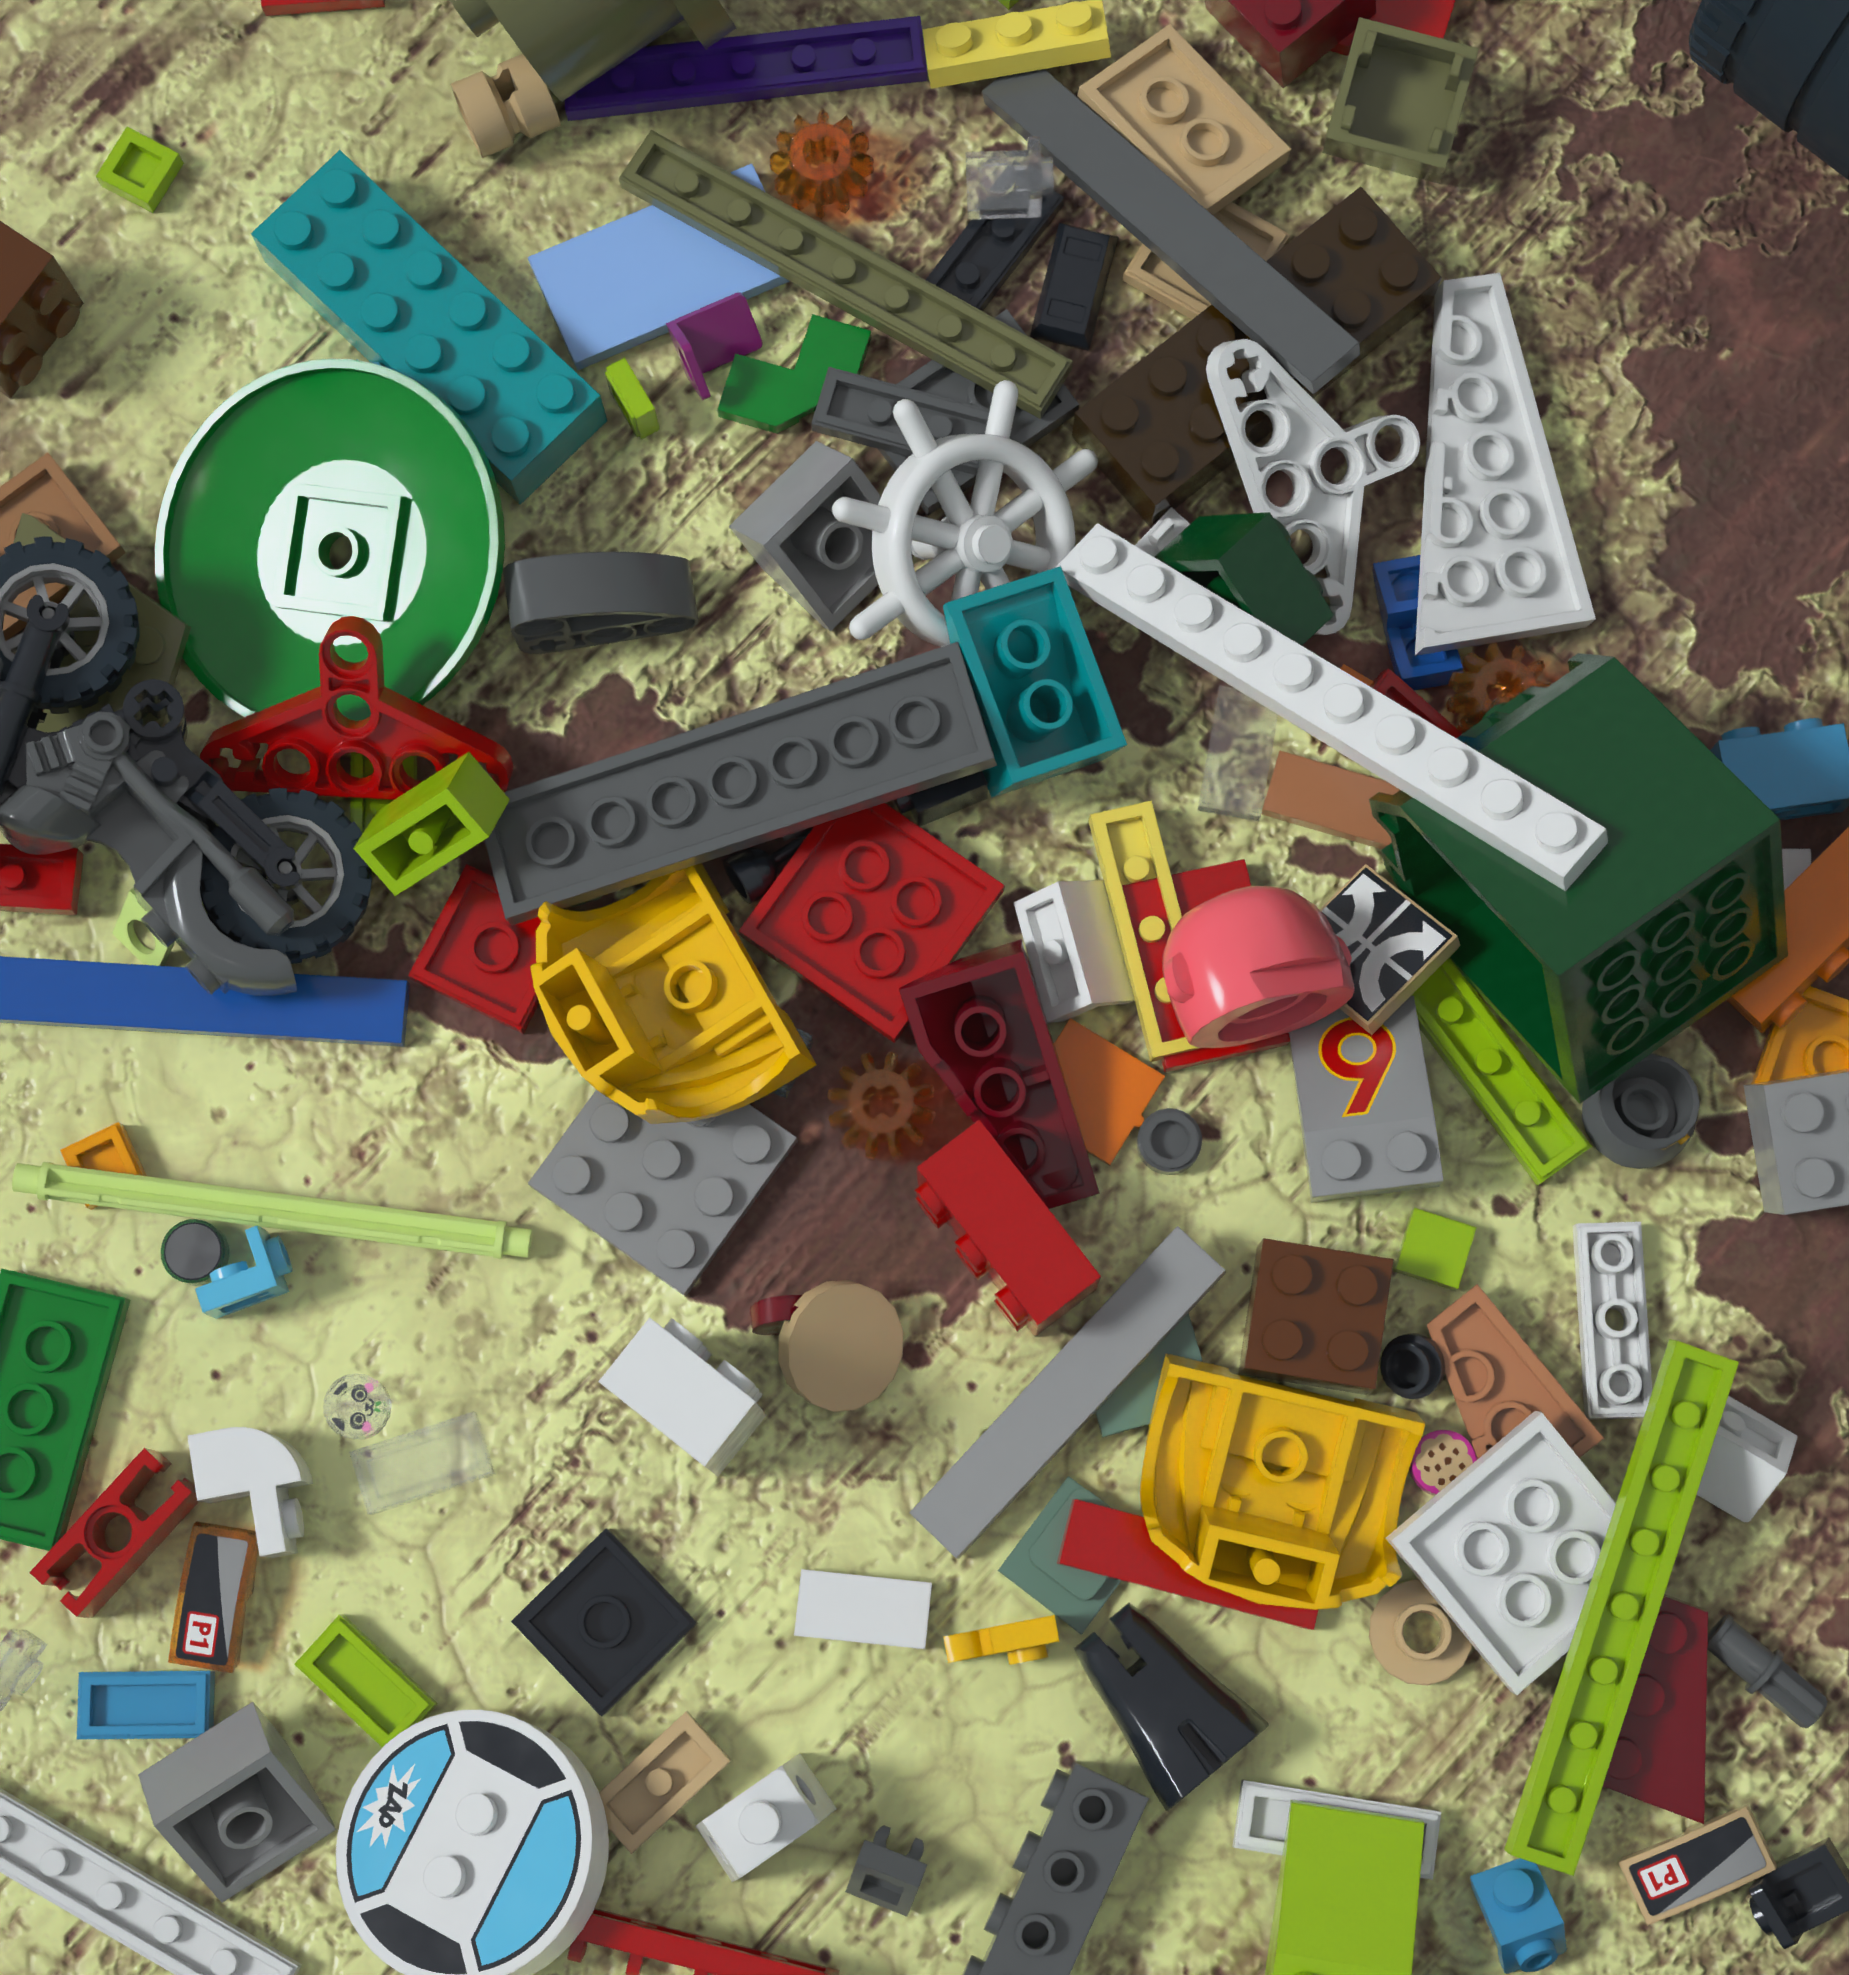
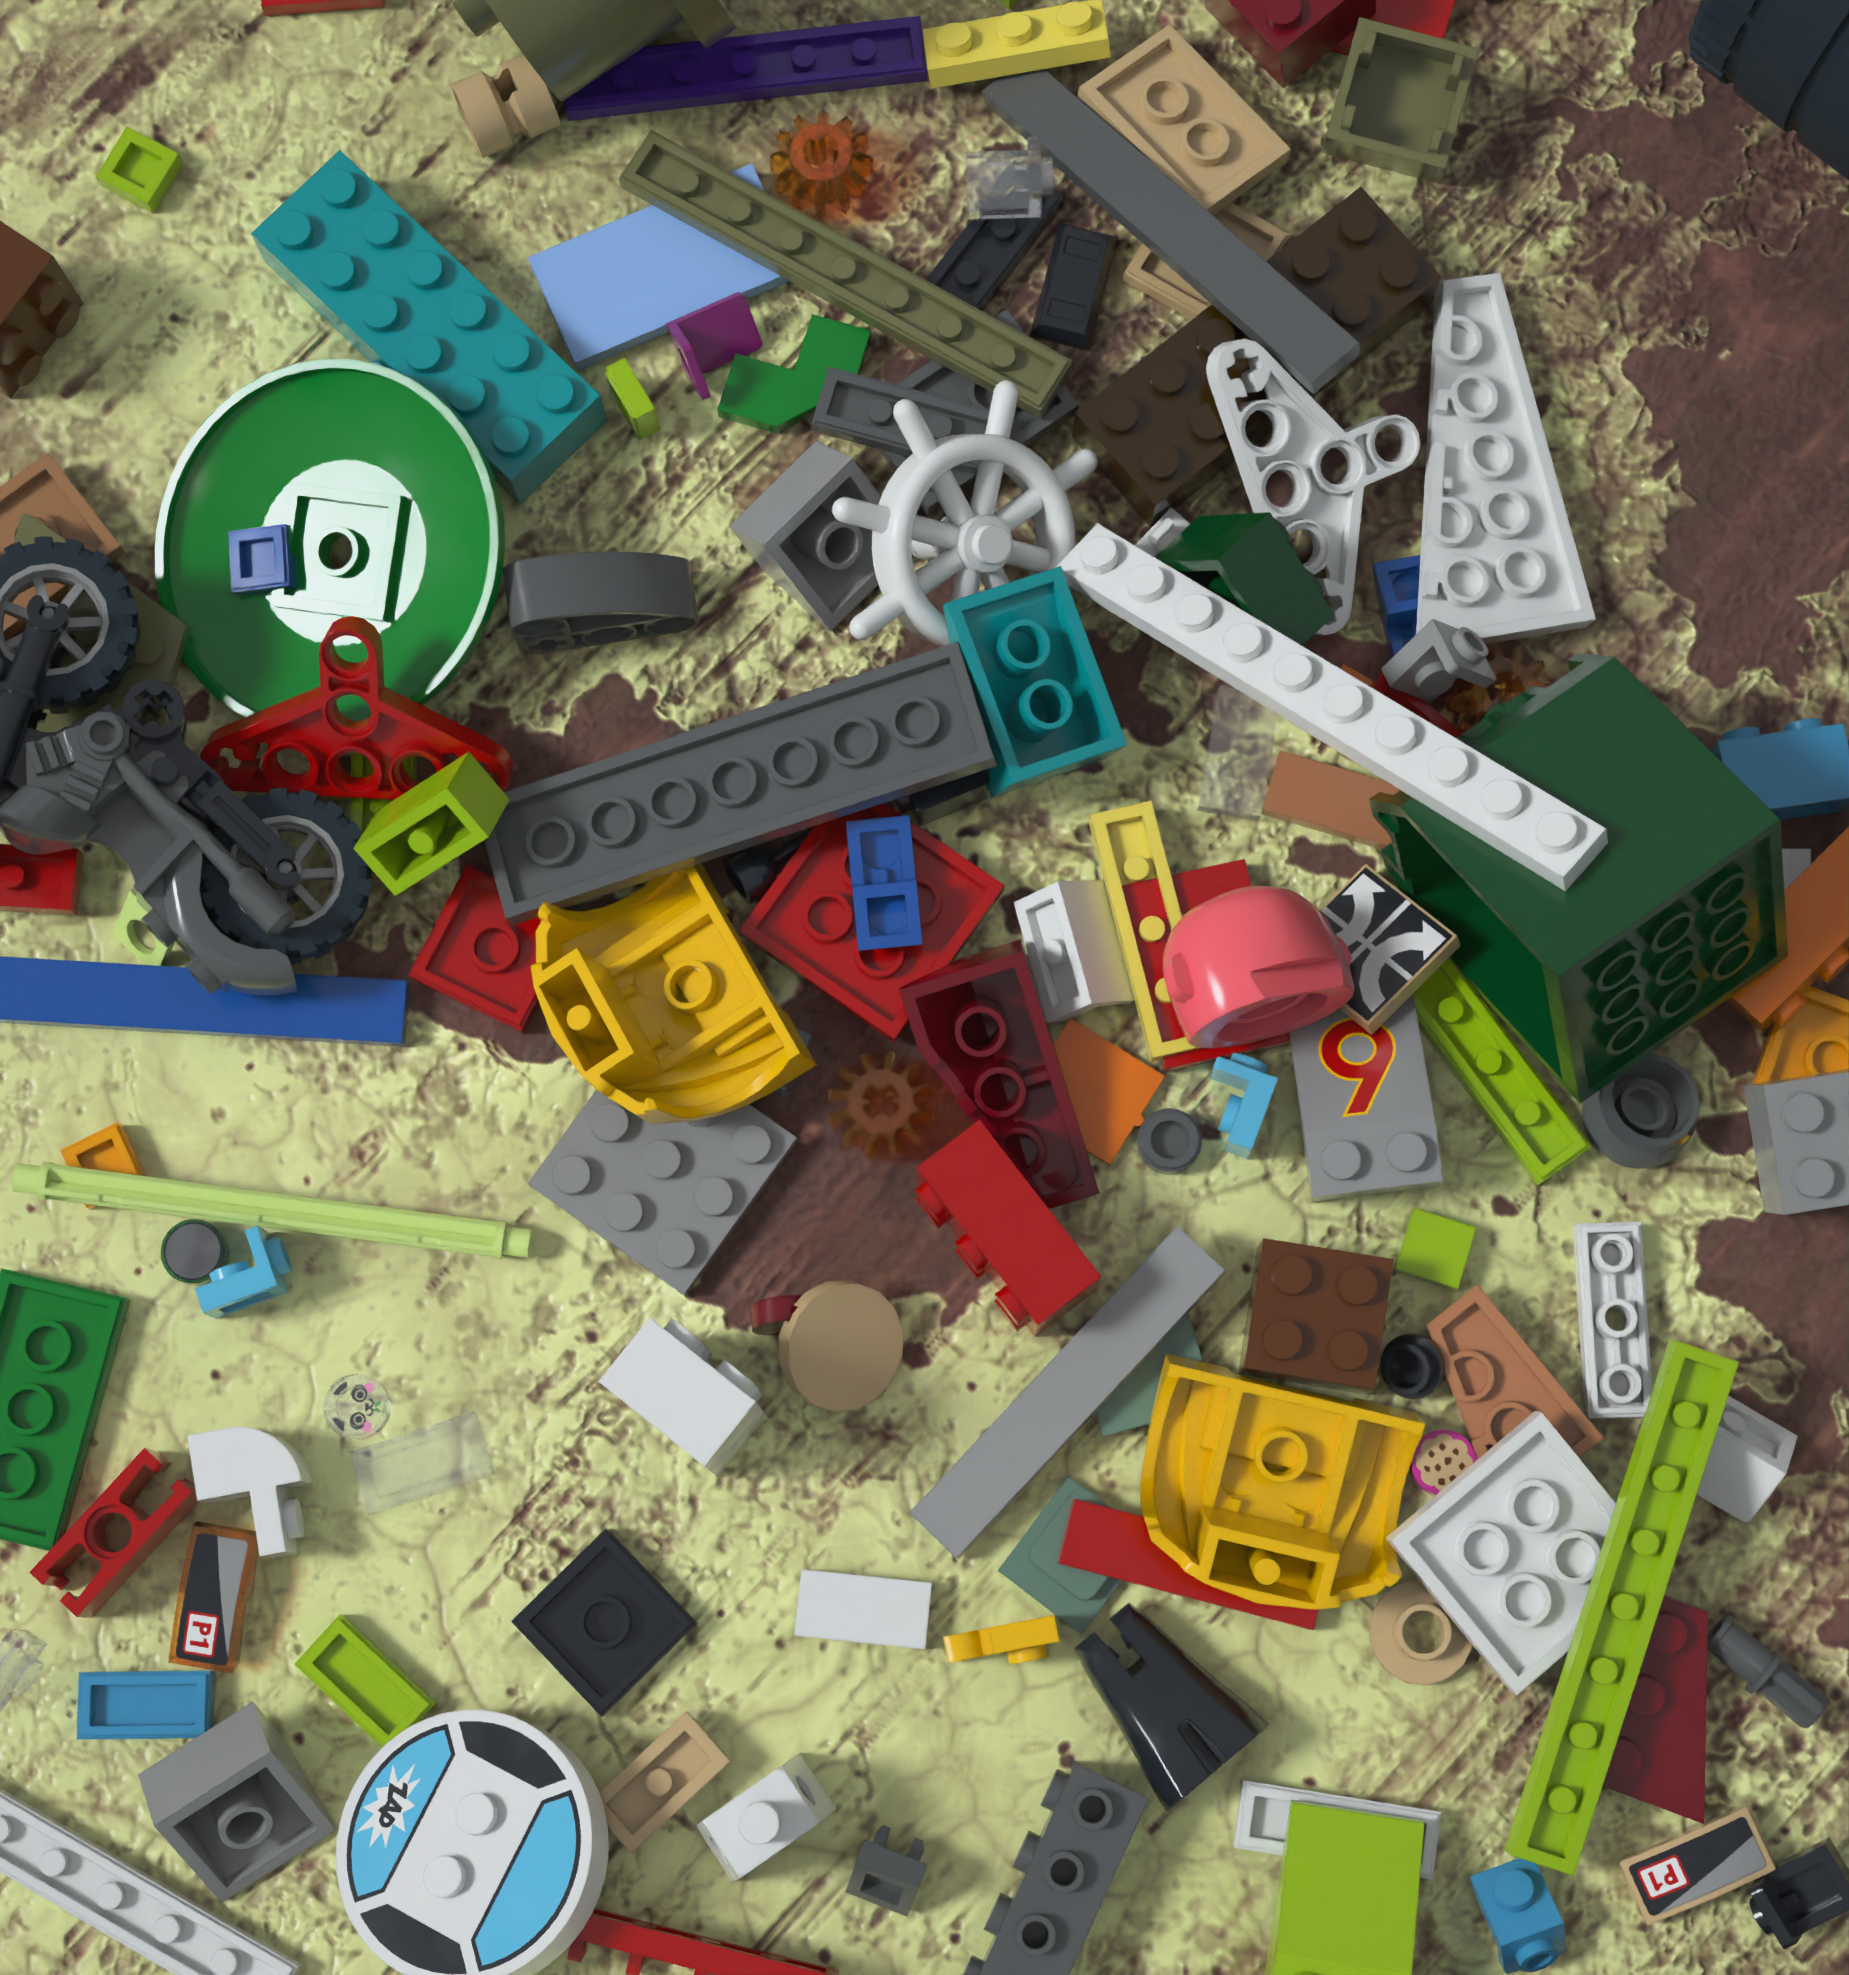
none -> tile [228,524,297,595]
none -> blue slope [846,815,922,951]
none -> medium azure bracket [1210,1053,1278,1160]
none -> light grey bracket [1381,619,1496,703]

